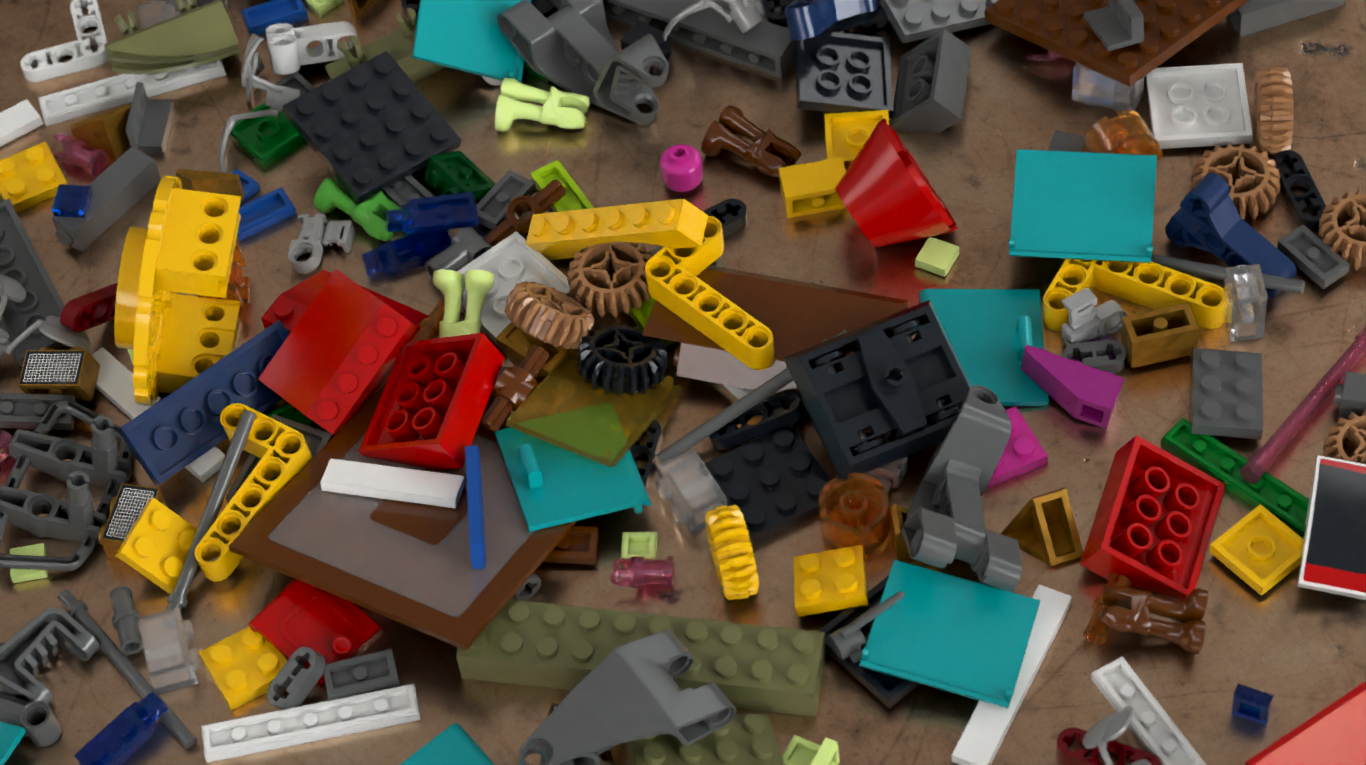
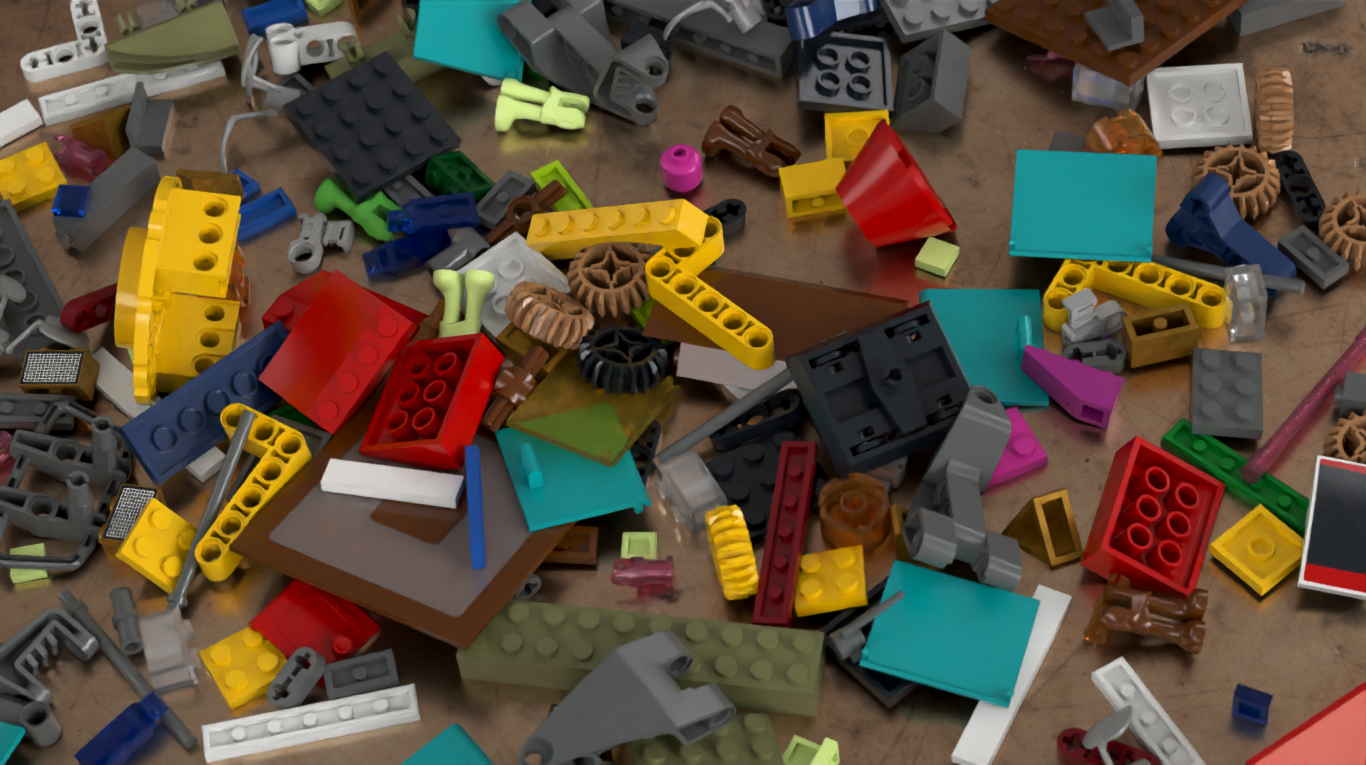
green tile [229,102,306,170] -> none
none -> dark red plate [752,441,819,628]

